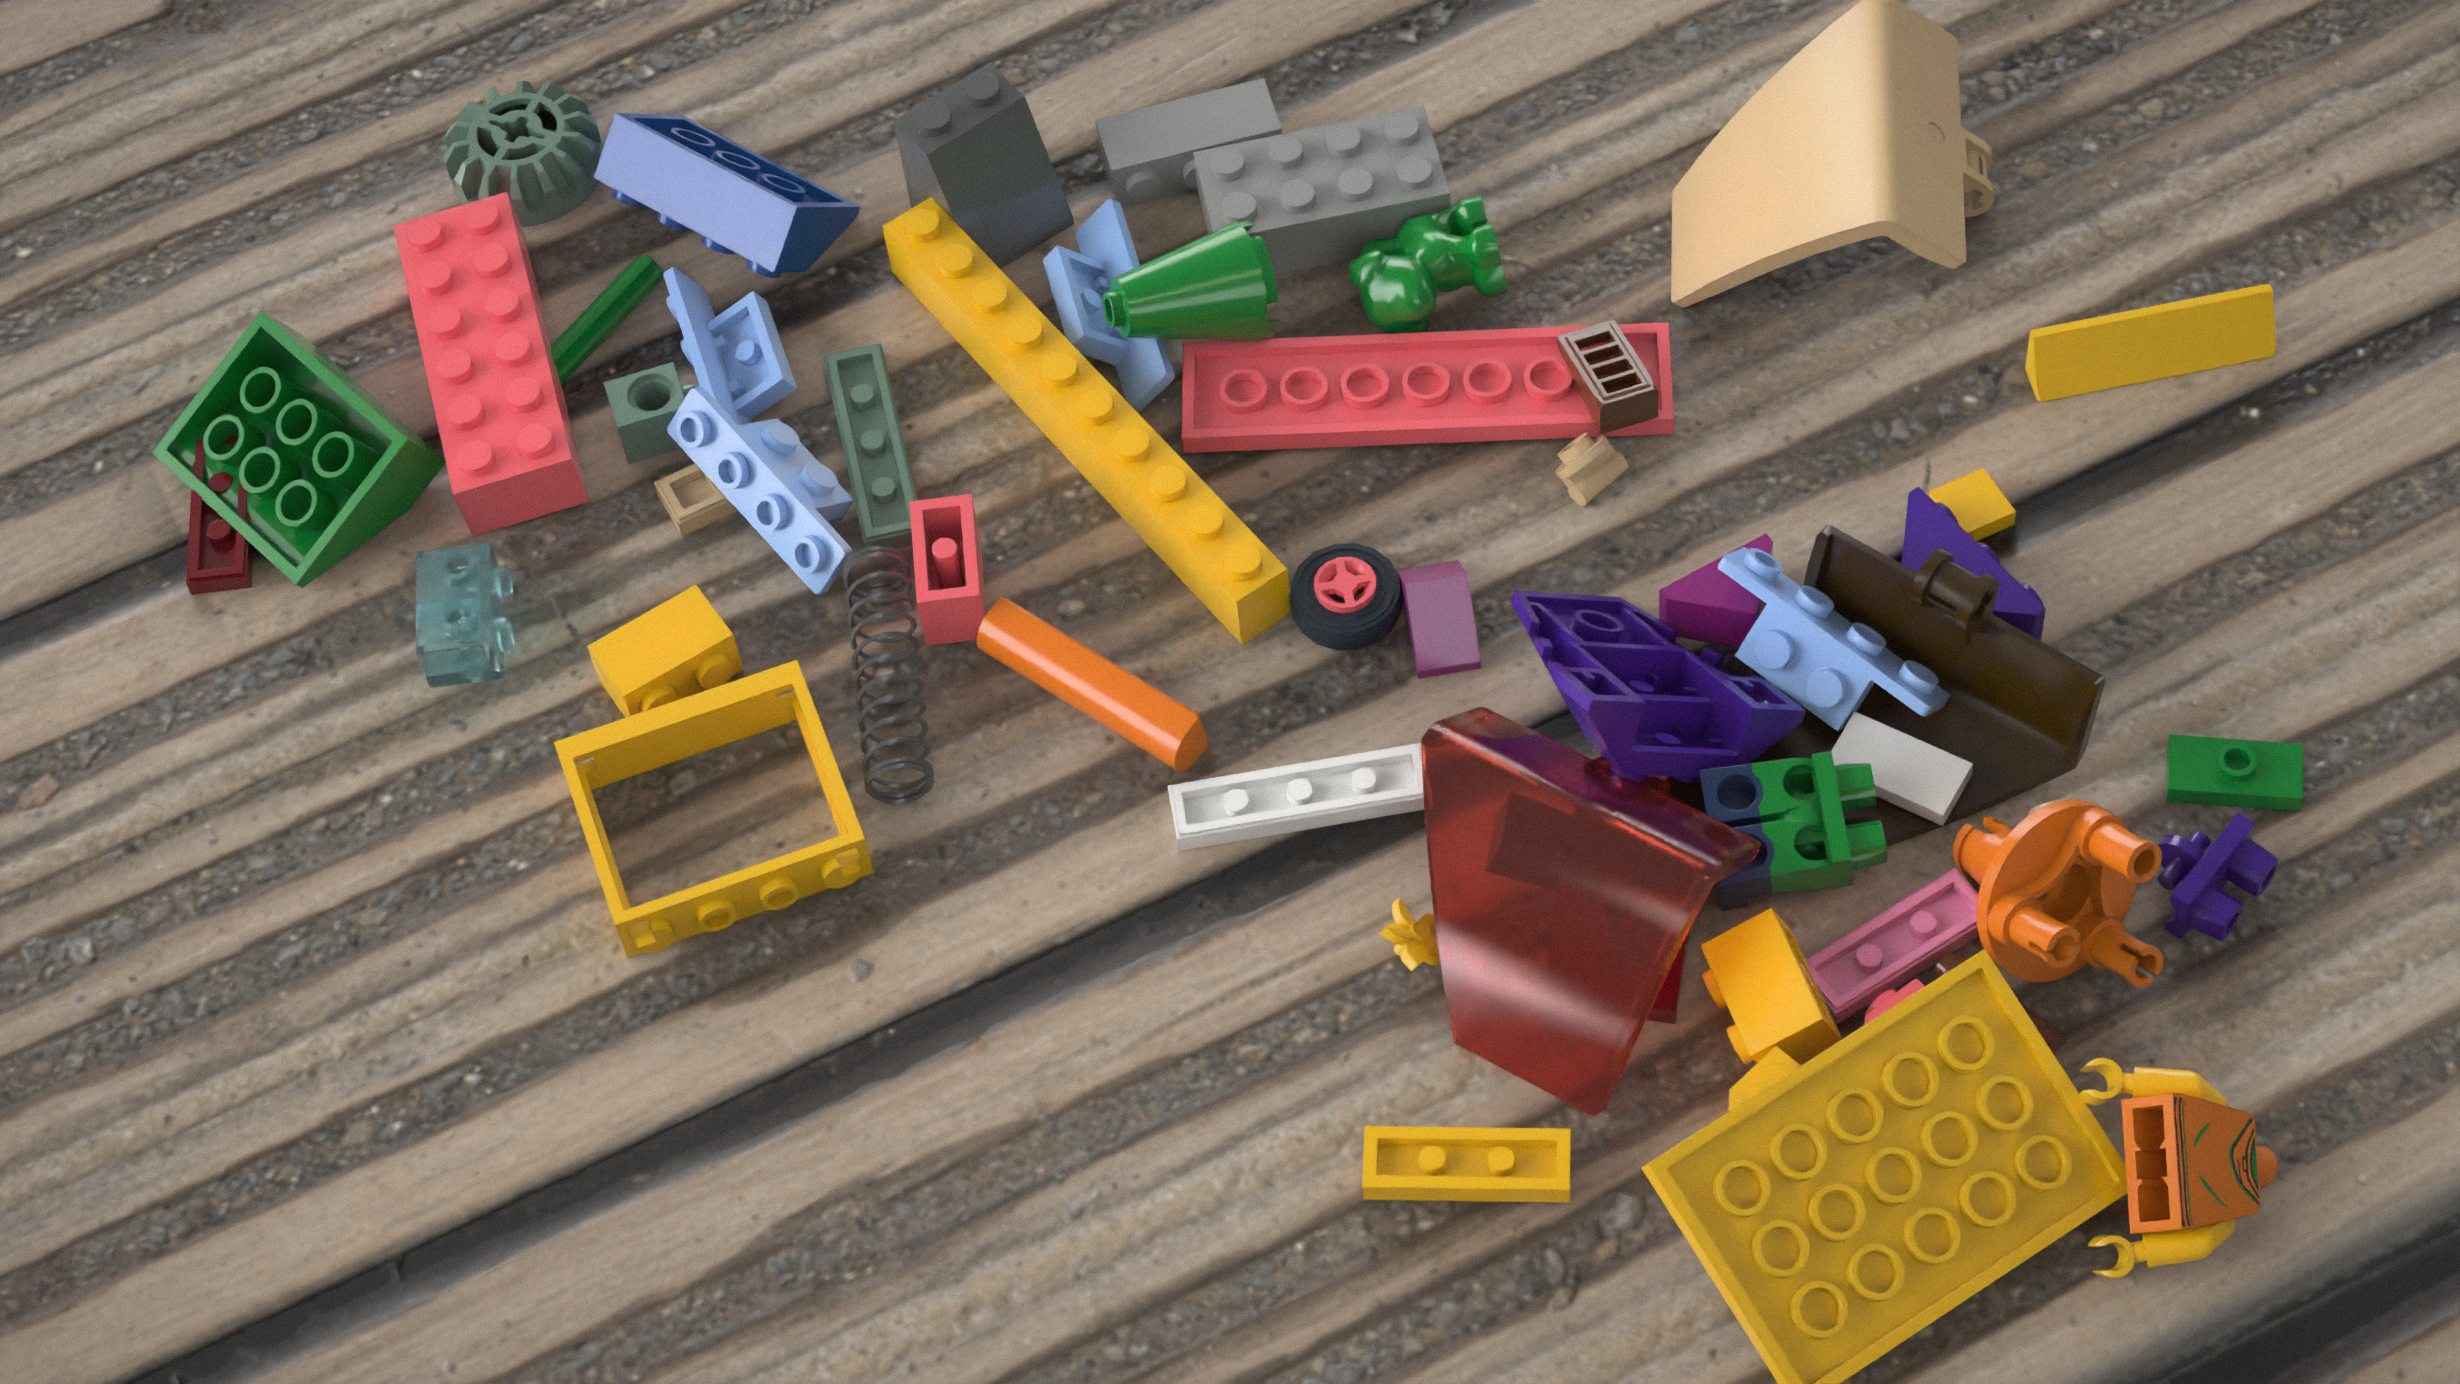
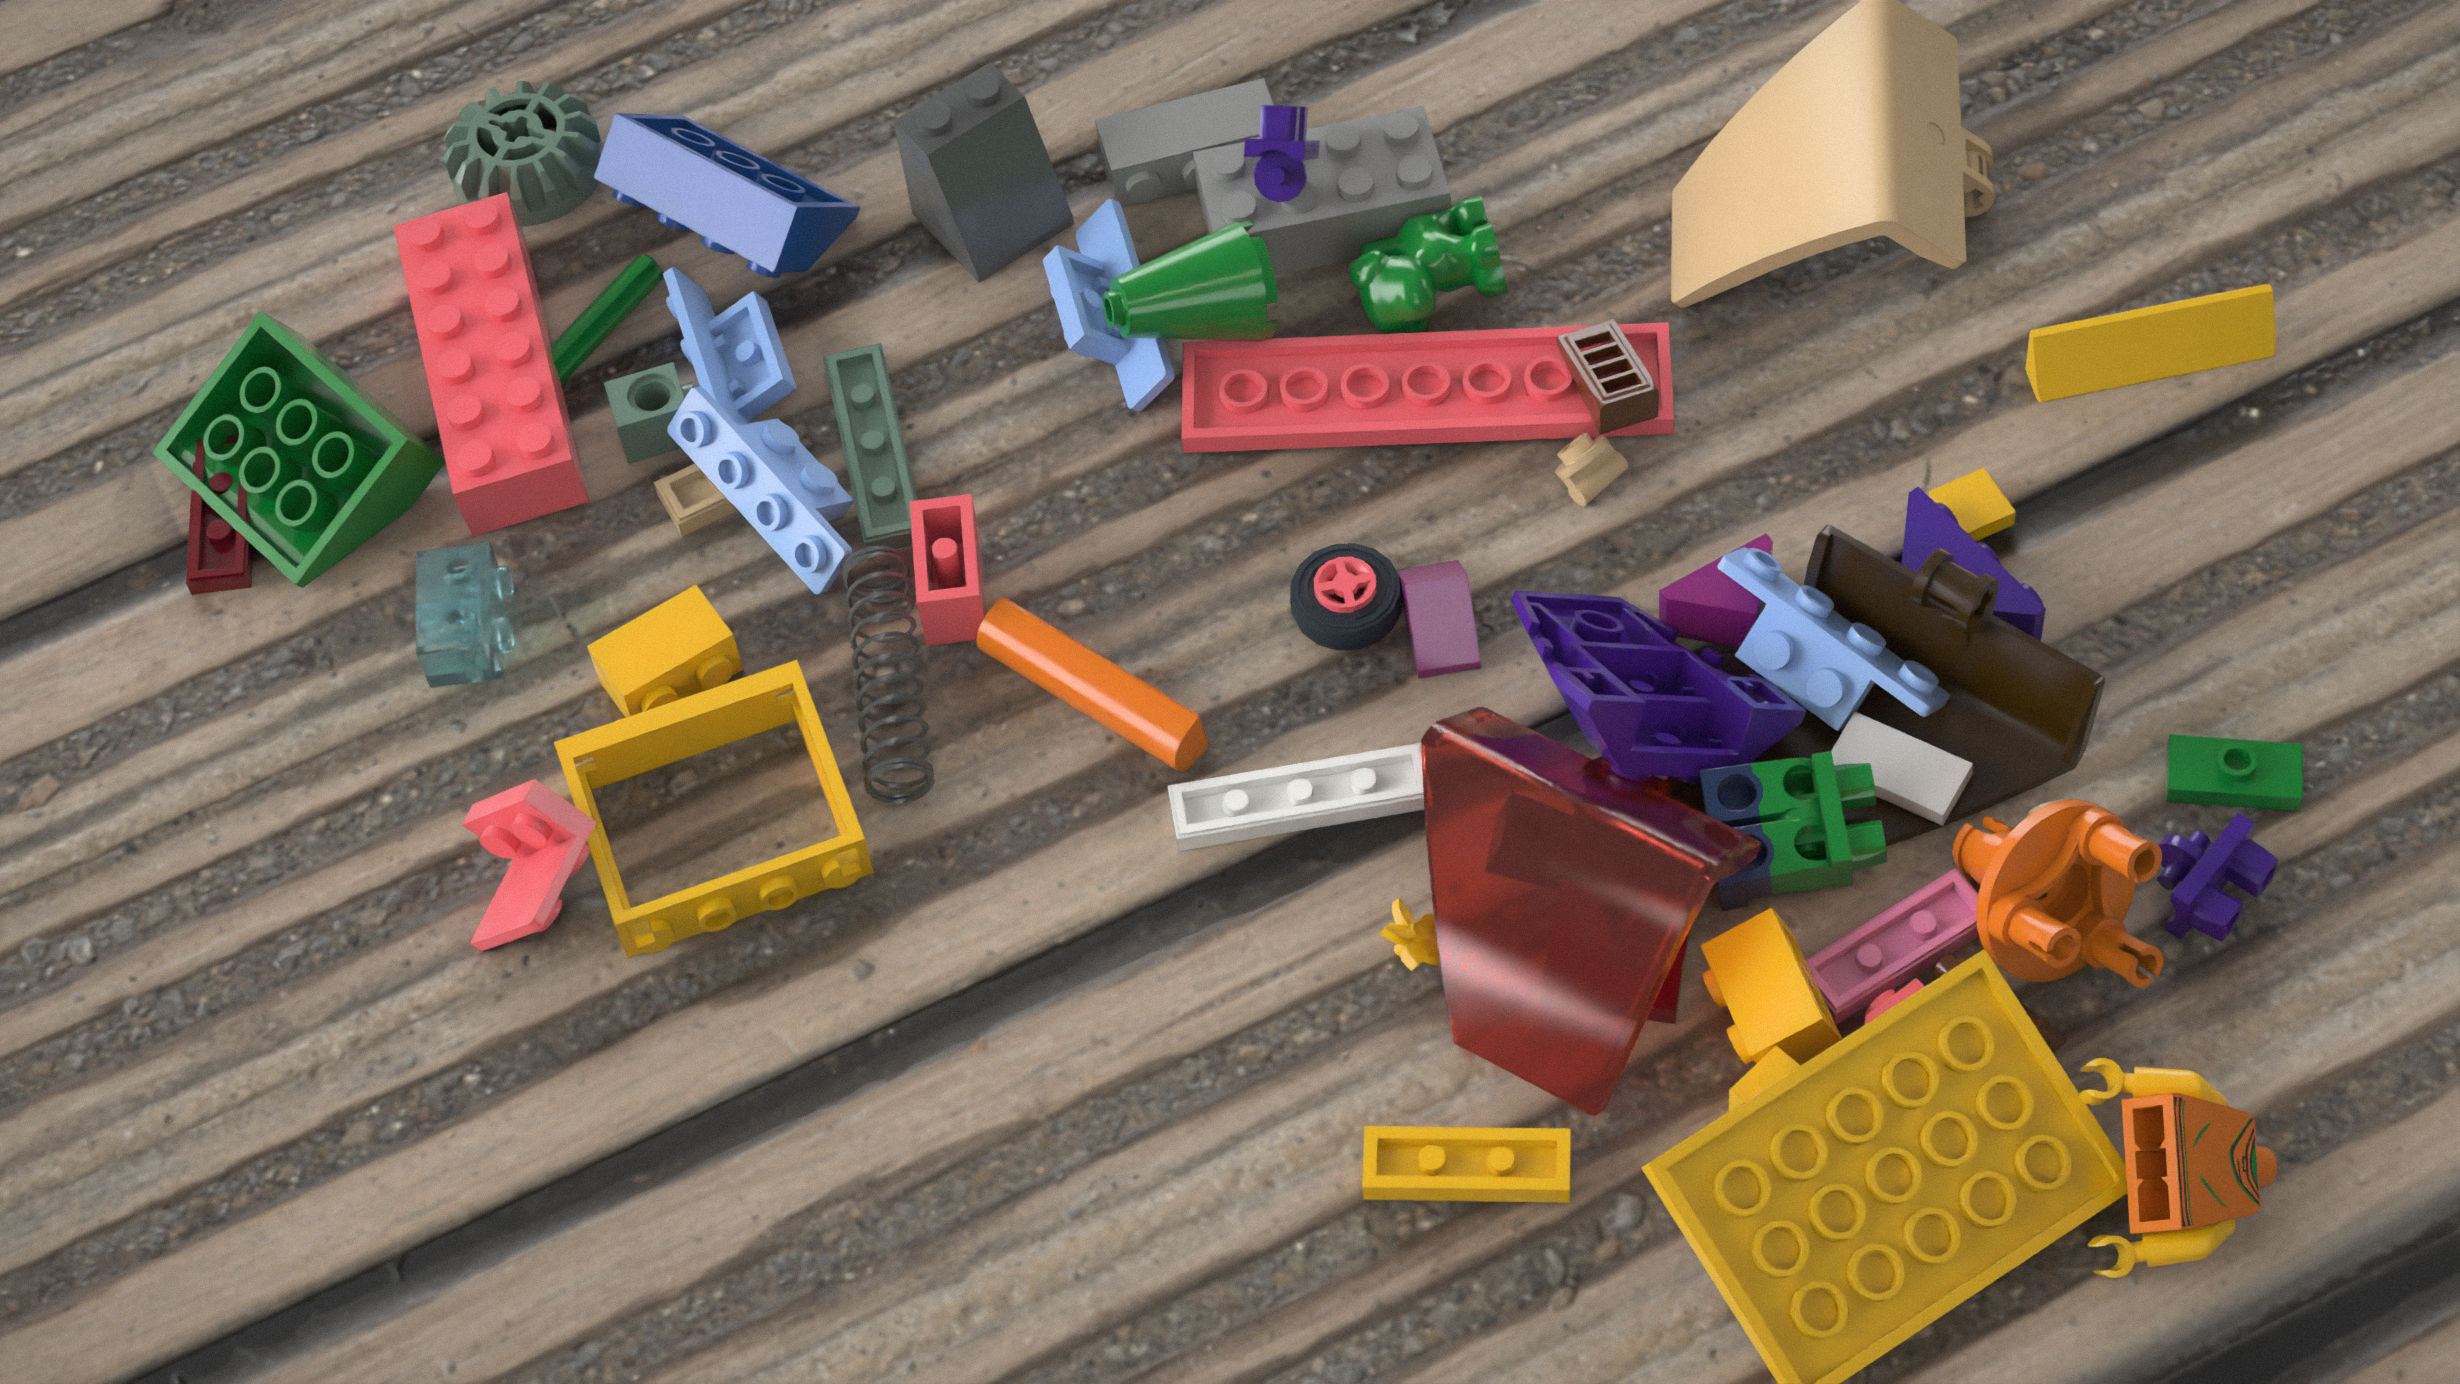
yellow brick [882,197,1291,645] -> none
none -> coral bracket [462,779,596,951]
none -> dark purple hips [1244,105,1320,202]

